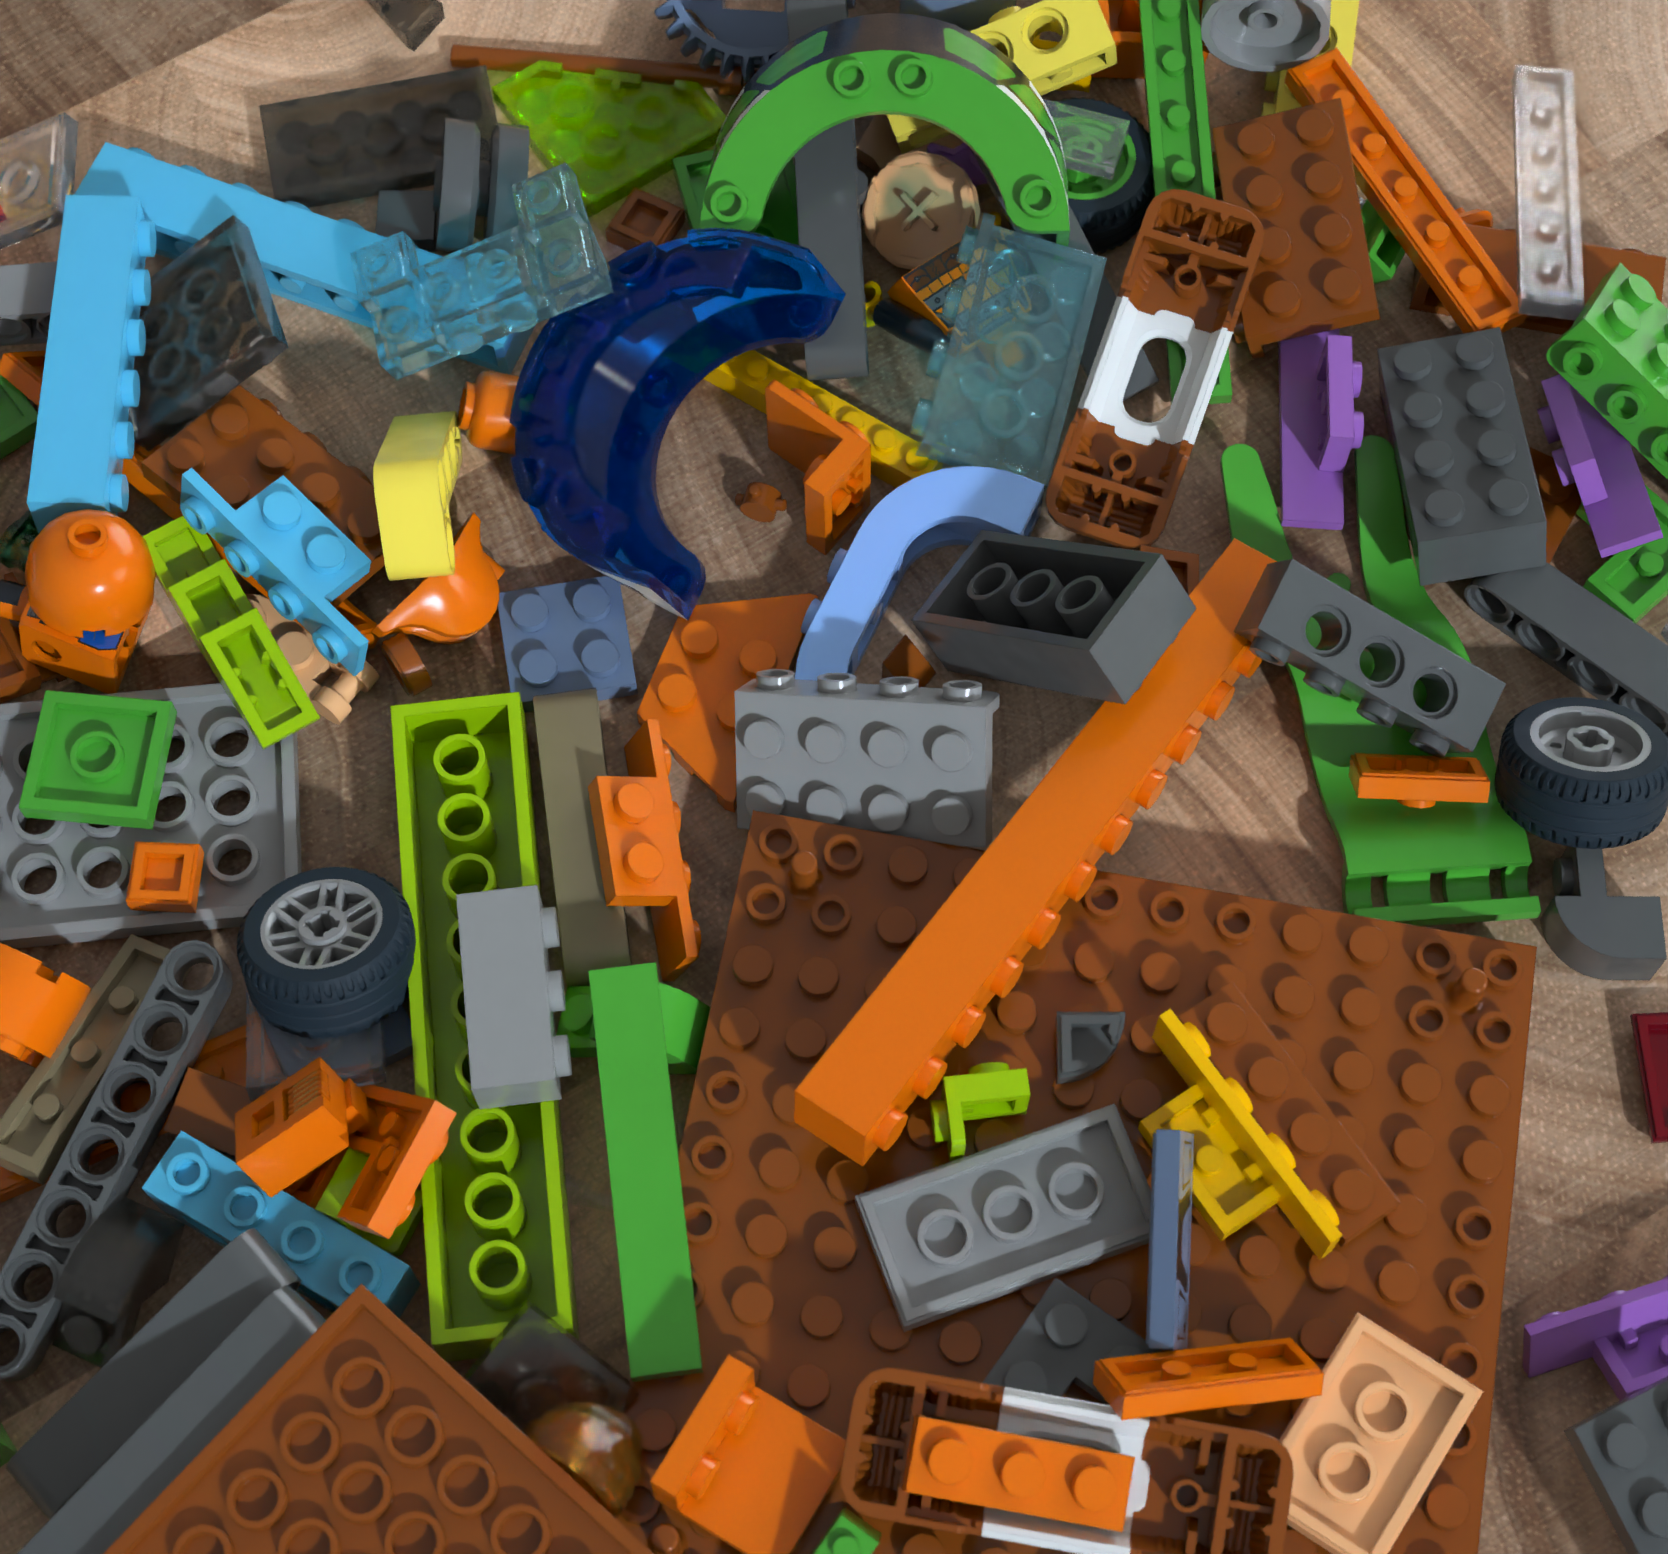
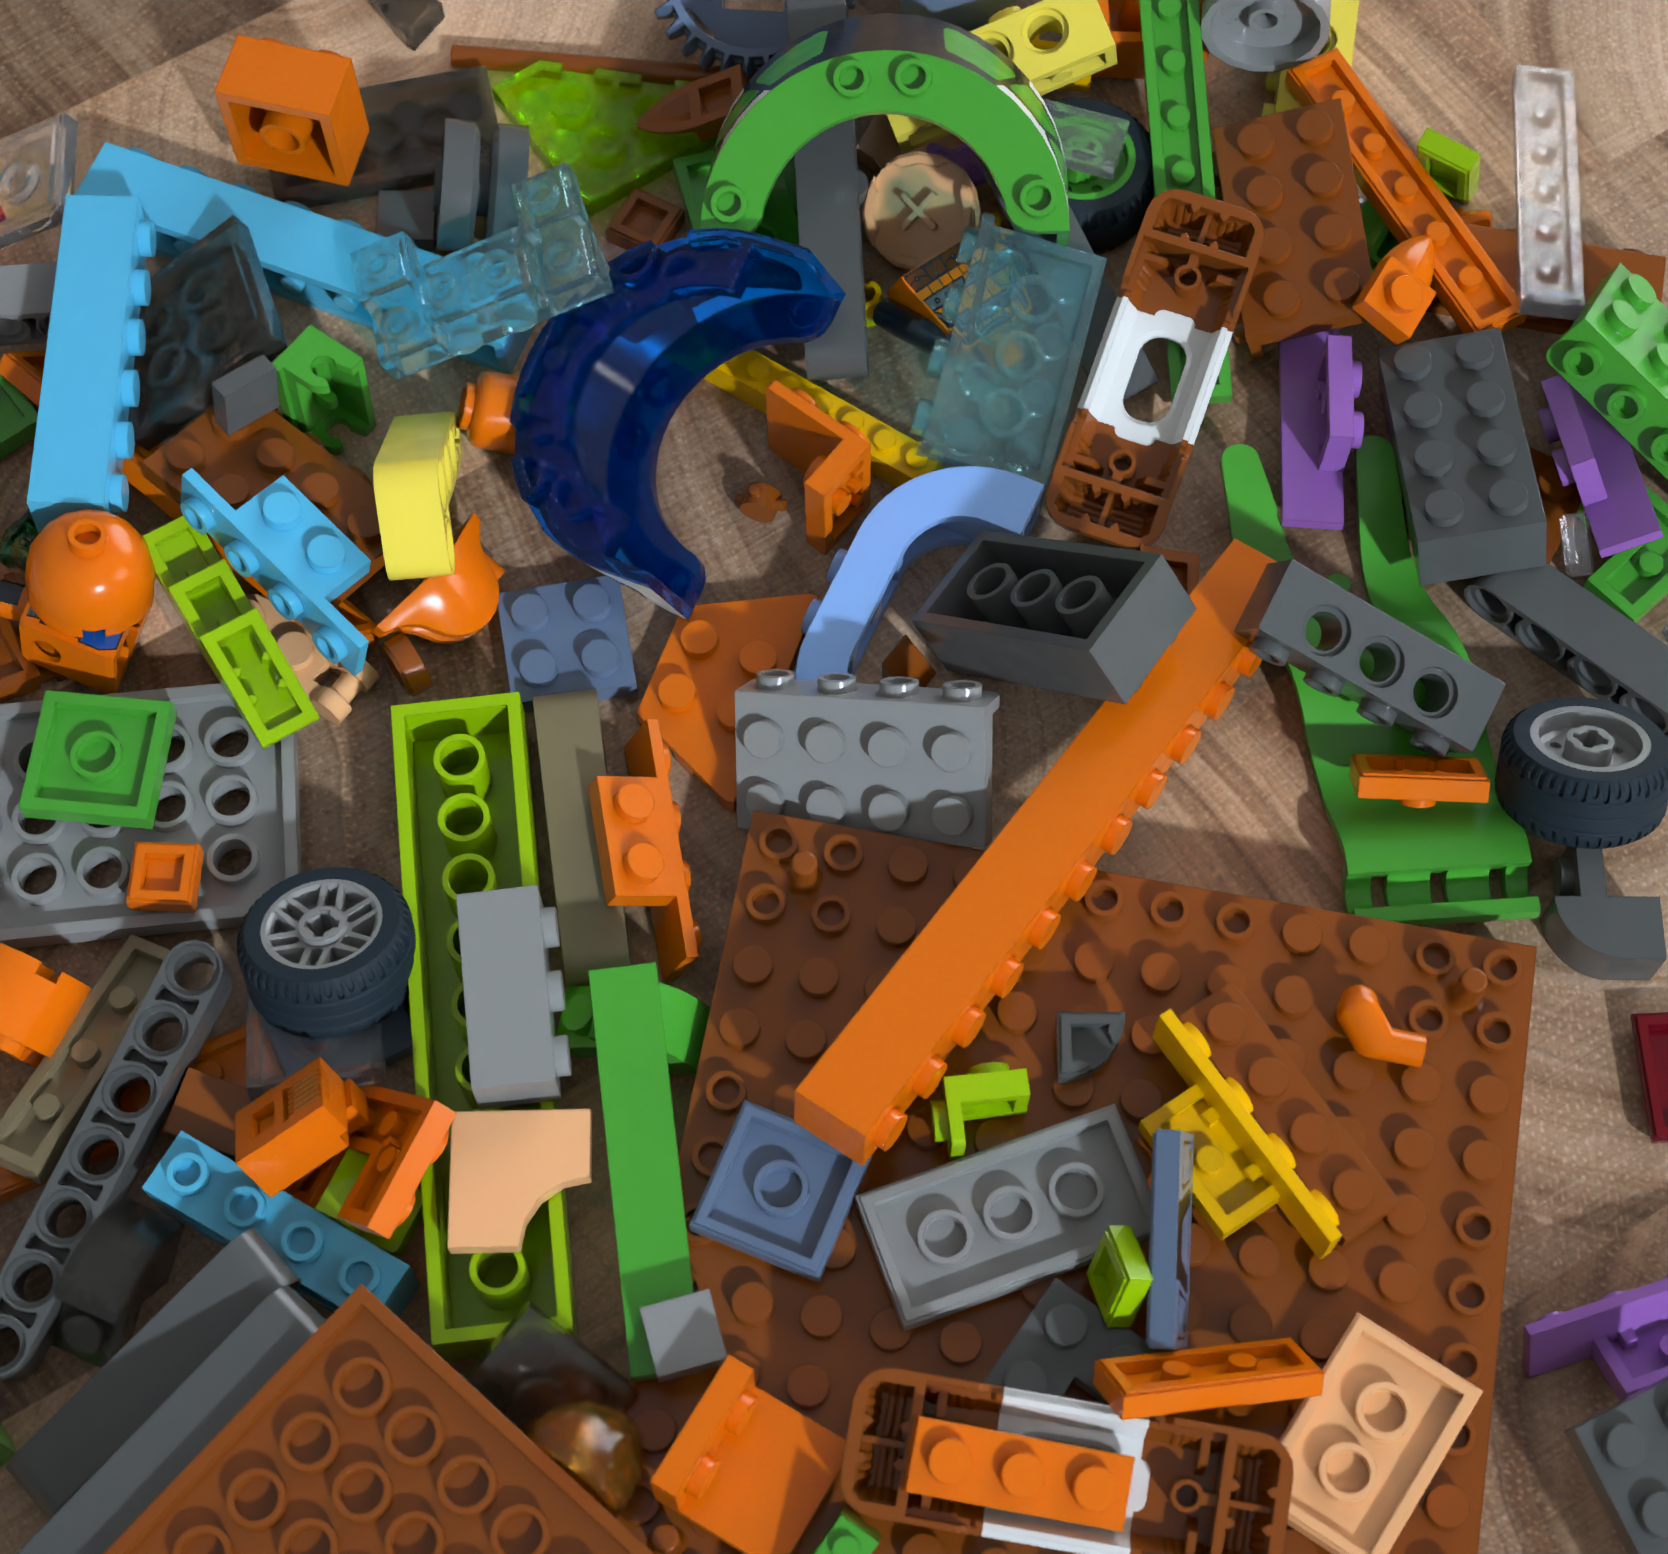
none -> dark grey tile [211,354,279,436]
none -> orange brick [214,34,370,186]
none -> bright green hinge [272,324,377,454]
none -> light nougat tile [447,1109,592,1254]
none -> dark orange plate [636,64,749,142]
none -> light grey tile [640,1289,727,1383]
none -> sand blue tile [689,1100,872,1283]
none -> lime tile [1086,1225,1153,1328]
none -> orange arm [1336,985,1427,1068]
none -> orange plate [1351,234,1437,345]
none -> lime tile [1417,127,1480,205]
none -> clear tile [1559,511,1595,577]

